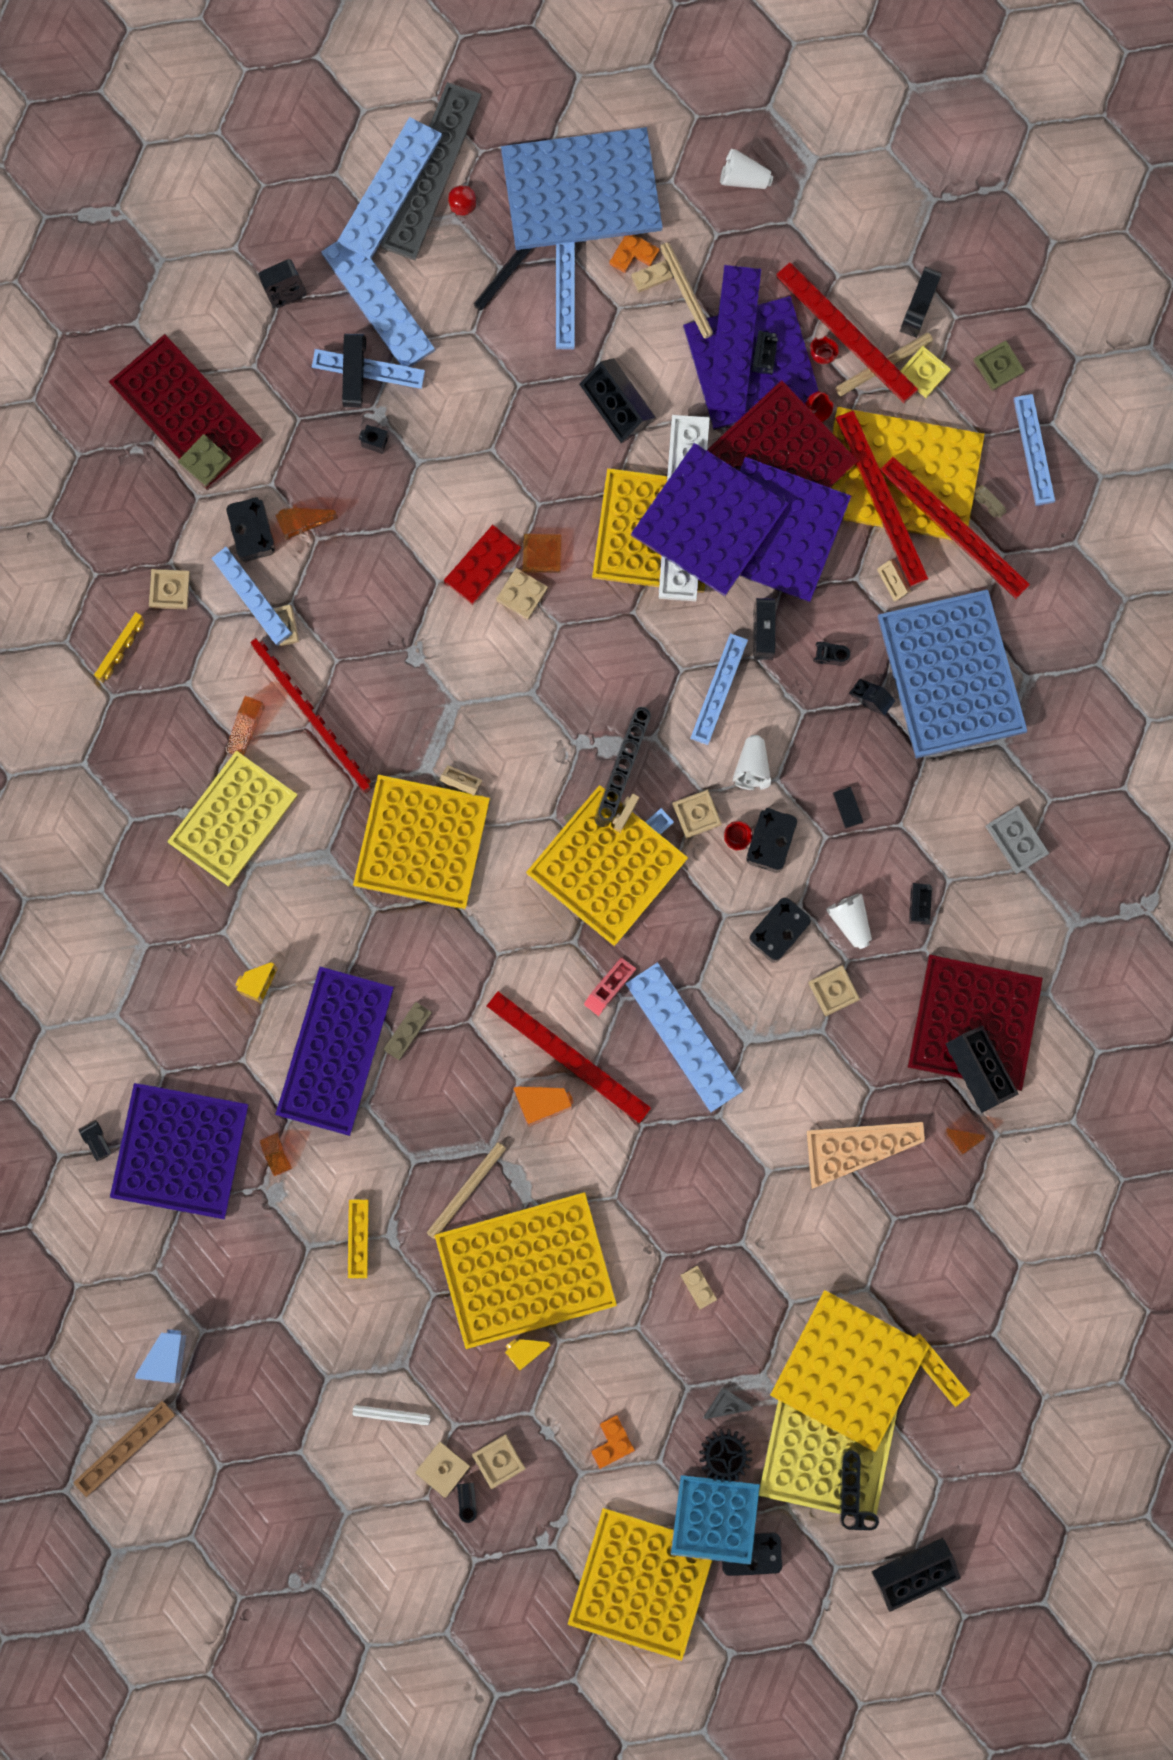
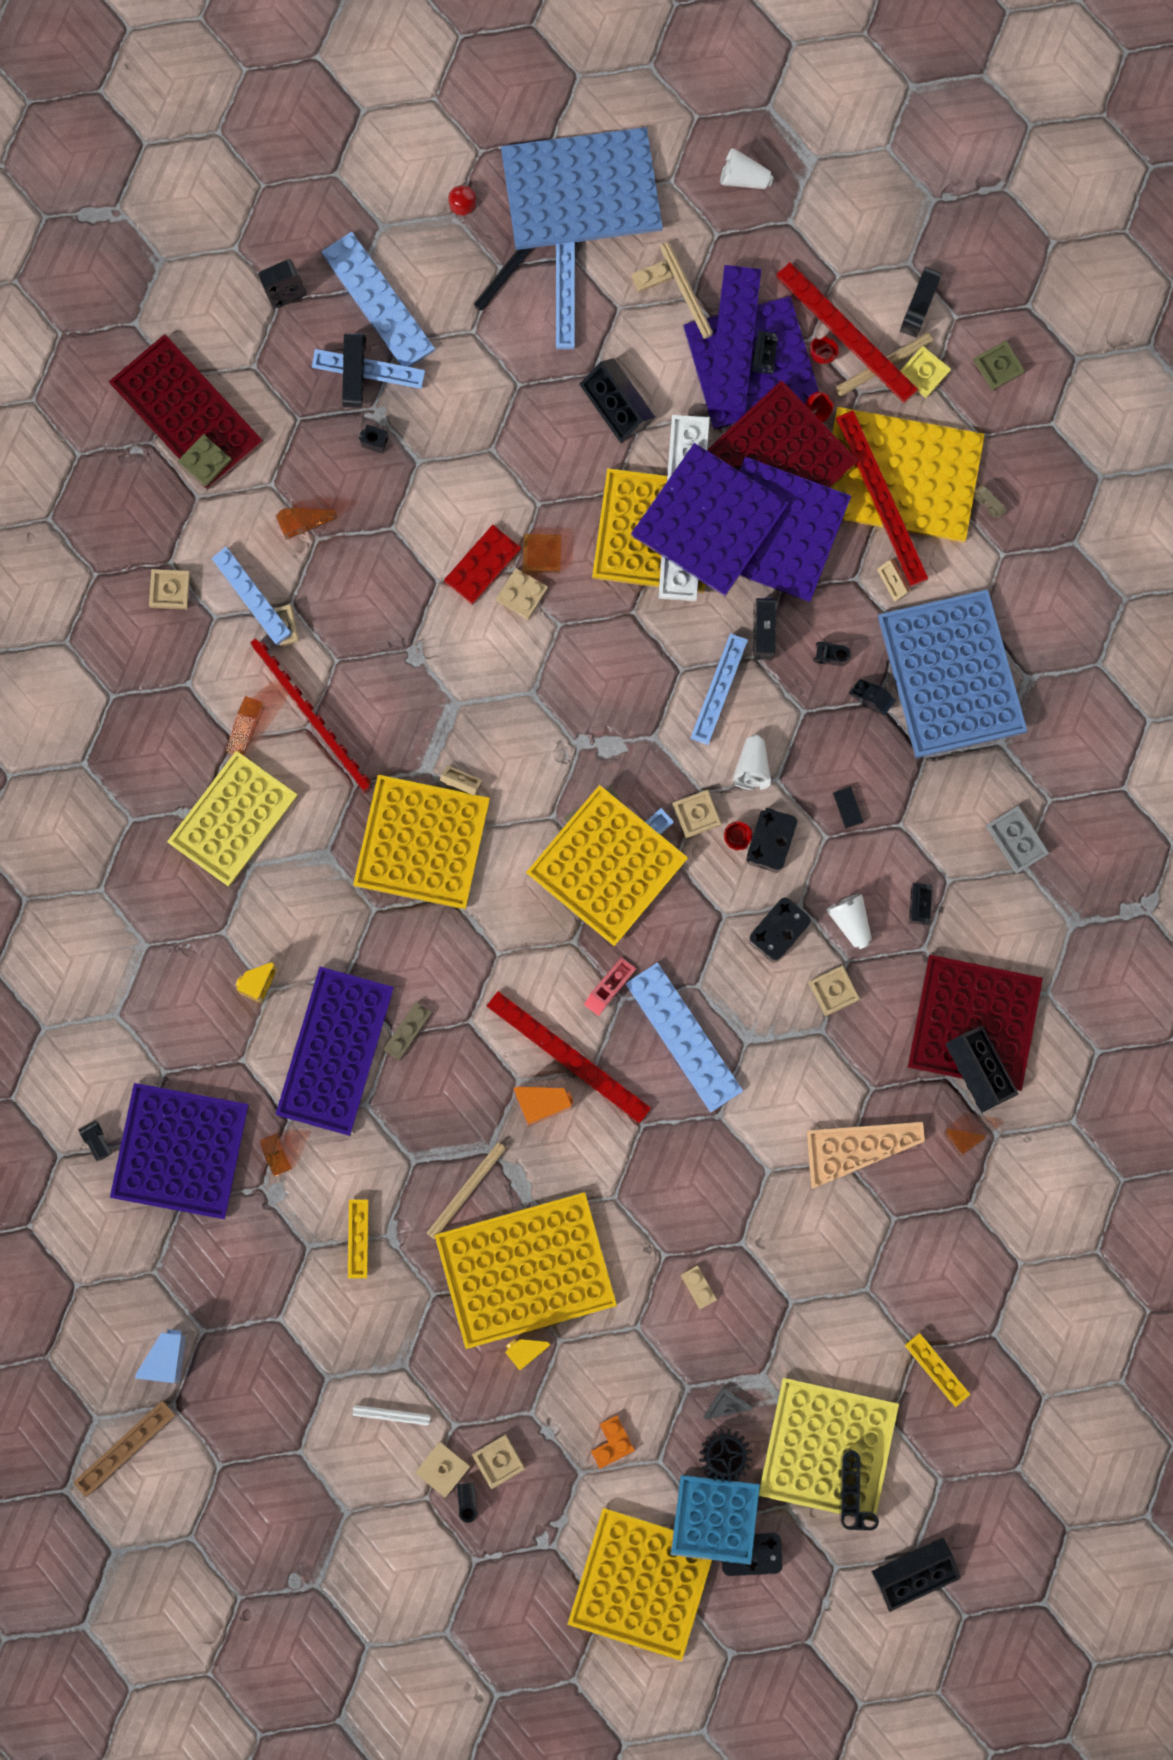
yellow plate [94,612,145,683] -> none
black axle [226,497,275,562] -> none
light blue plate [338,117,442,260] -> none
dark grey plate [381,82,482,261] -> none
black beam [594,707,651,827] -> none
orange plate [609,235,660,273] -> none
tan plate [613,794,639,833] -> none
yellow plate [770,1290,929,1452] -> none
red plate [880,457,1030,599] -> none
light blue plate [1013,394,1055,506] -> none

